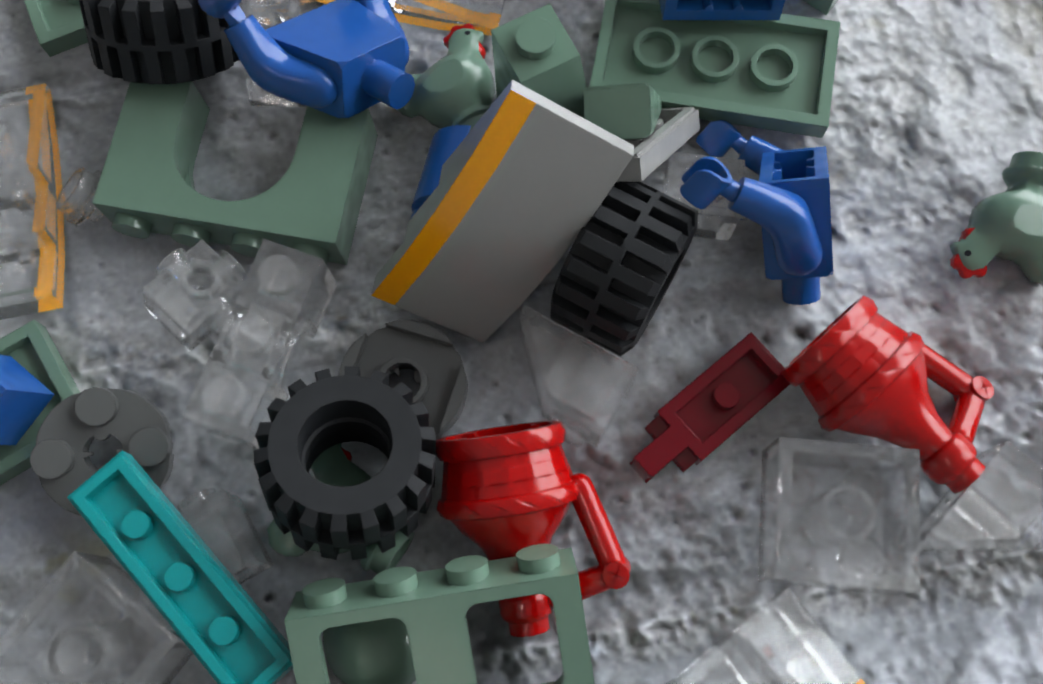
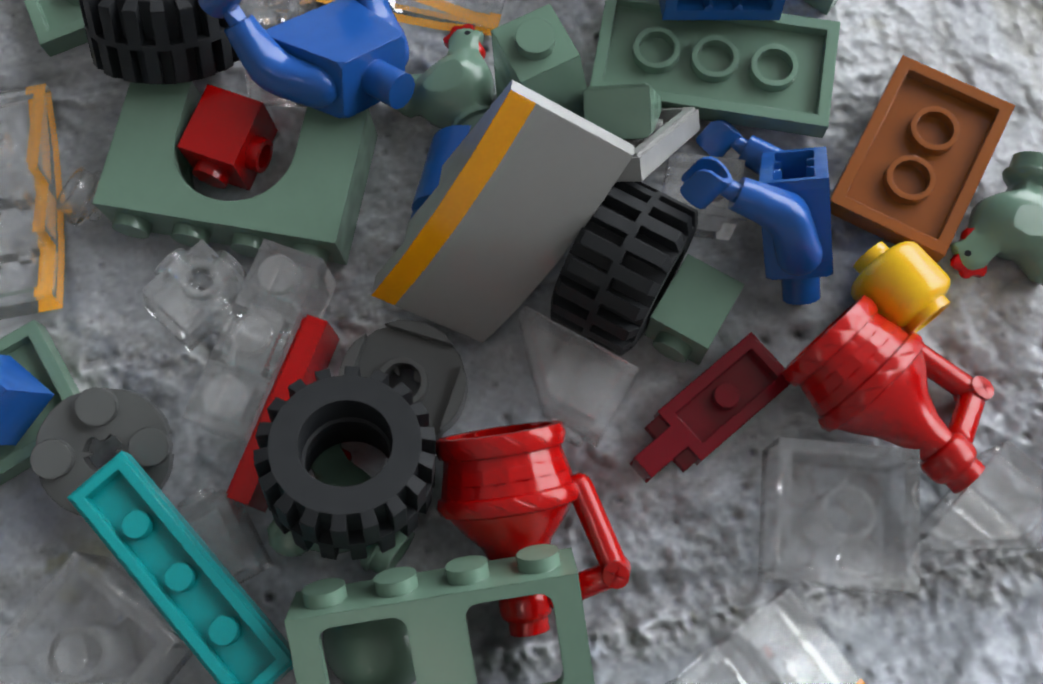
none -> red brick [177,84,278,191]
none -> red tile [226,314,340,513]
none -> sand green brick [645,254,745,365]
none -> dark orange plate [830,55,1016,263]
none -> yellow head [851,241,951,333]

